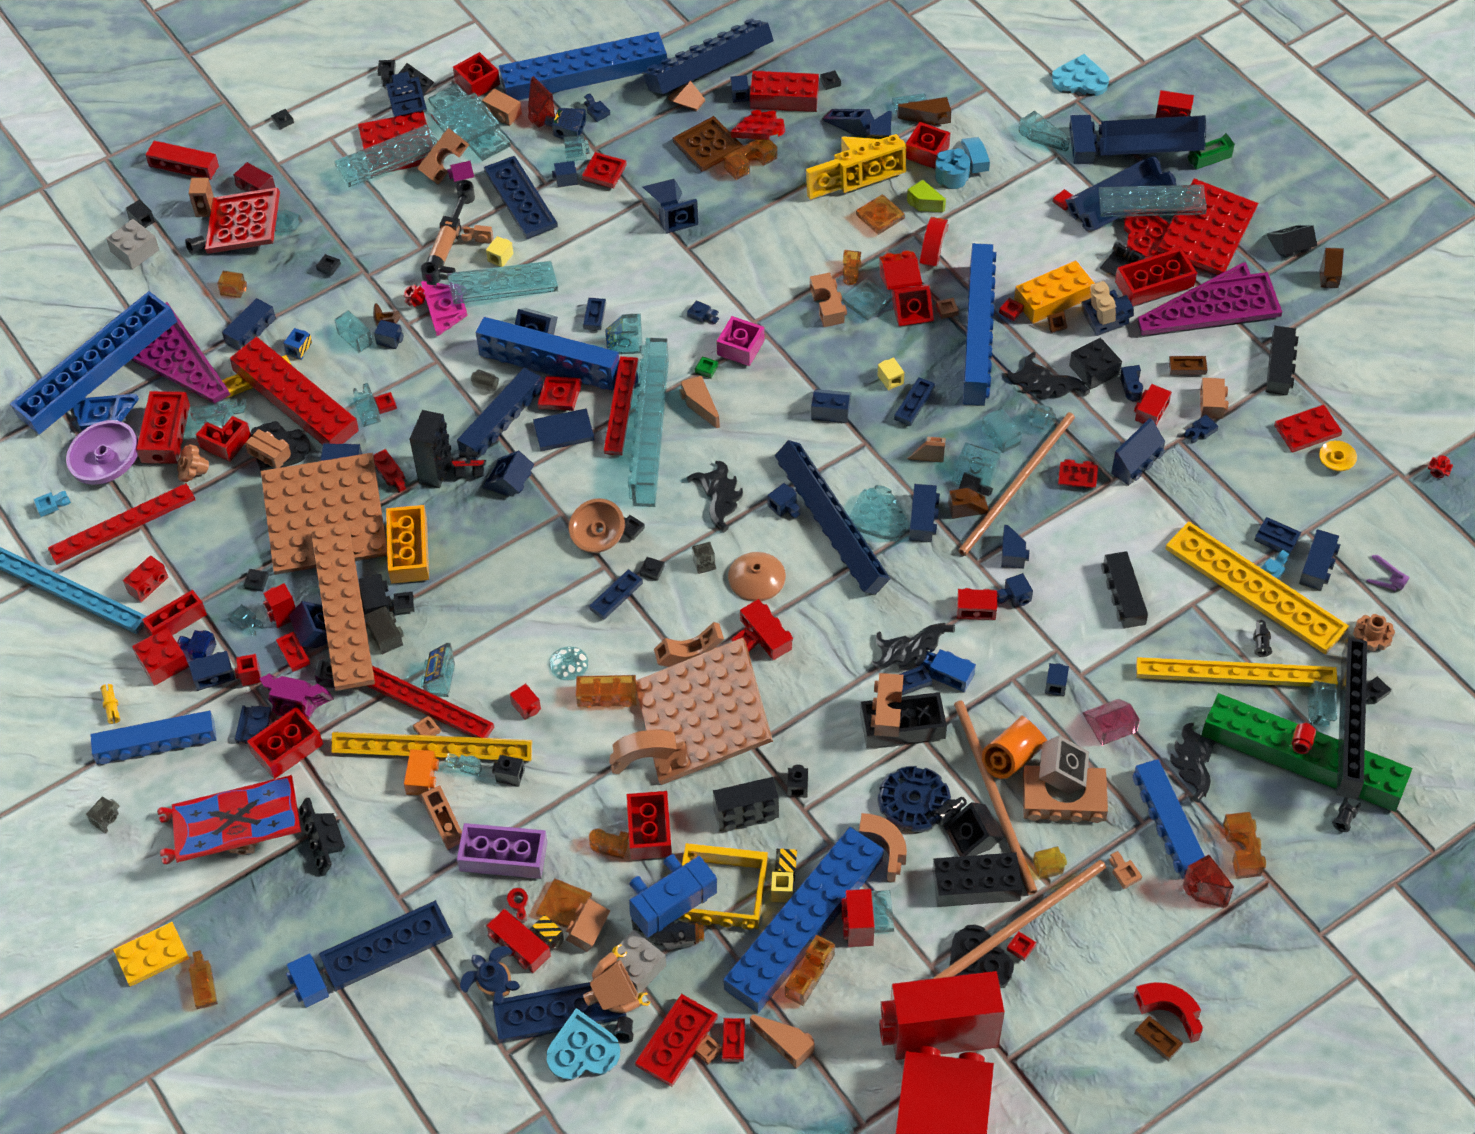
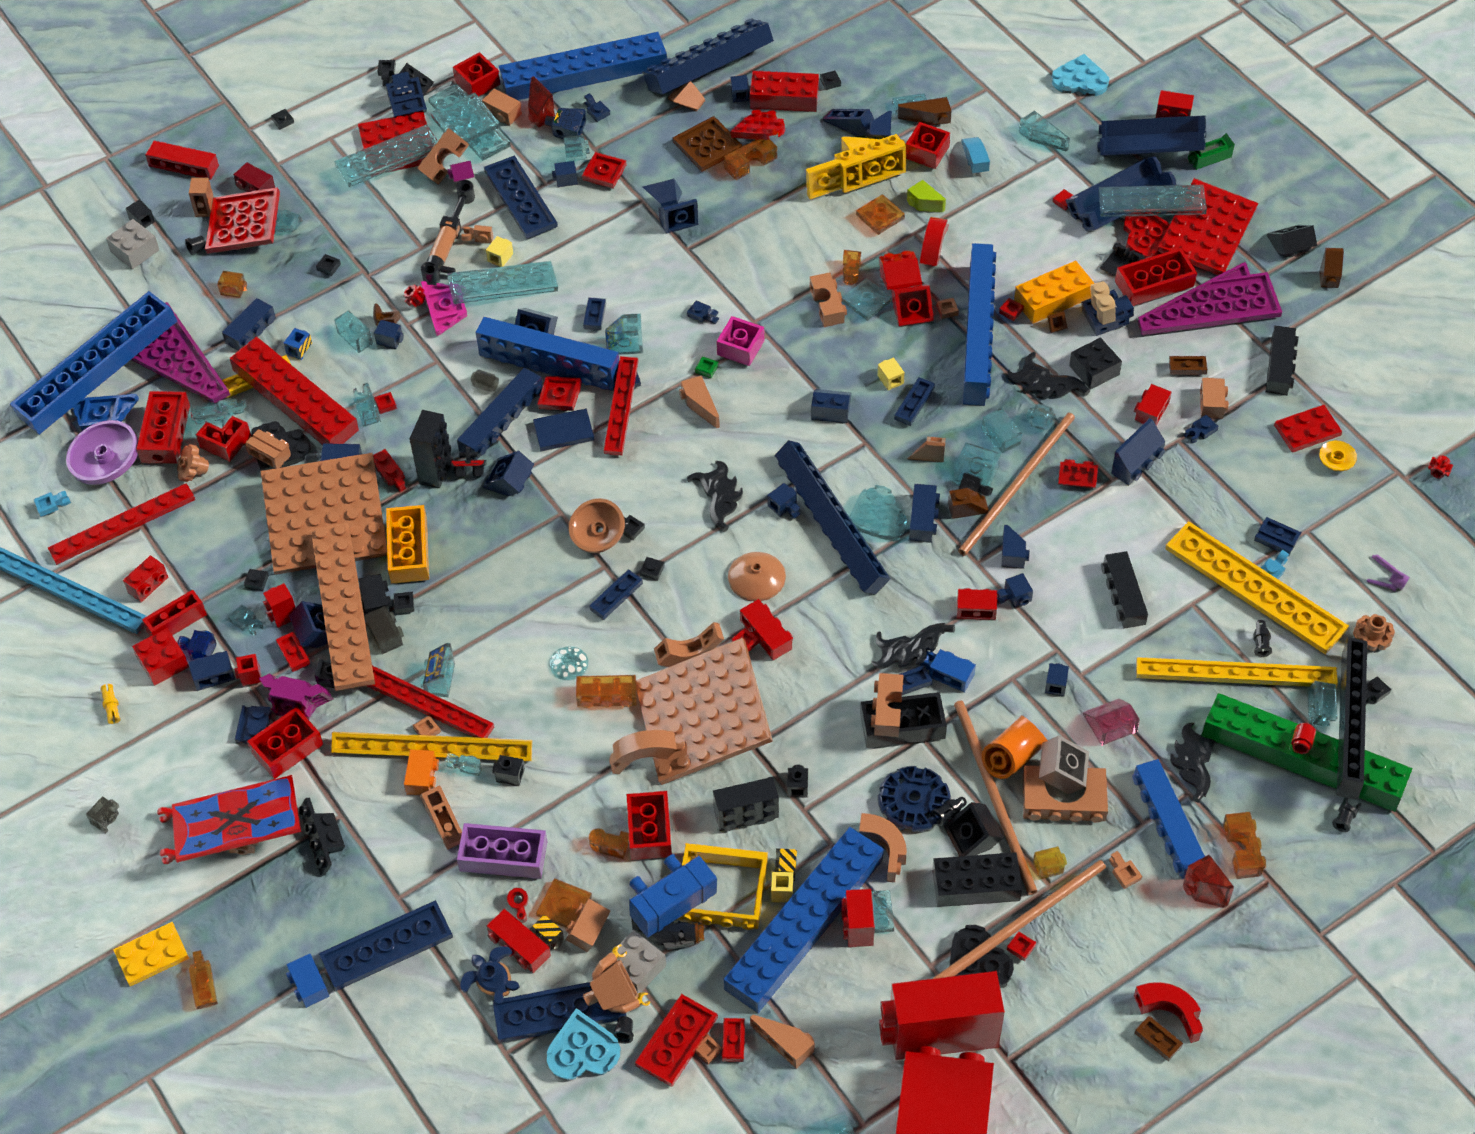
blue brick [90,710,217,764] -> none
red brick [510,683,541,720] -> none
clear light blue brick [628,338,669,507] -> none
clear smoke brick [692,542,716,574] -> none
clear orange arch [785,935,835,1007] -> none
dark azure brick [935,148,970,189] -> none
dark blue brick [1069,115,1098,164] -> none
dark blue leg [1120,365,1143,402] -> none
dark blue brick [1299,529,1341,591] -> none

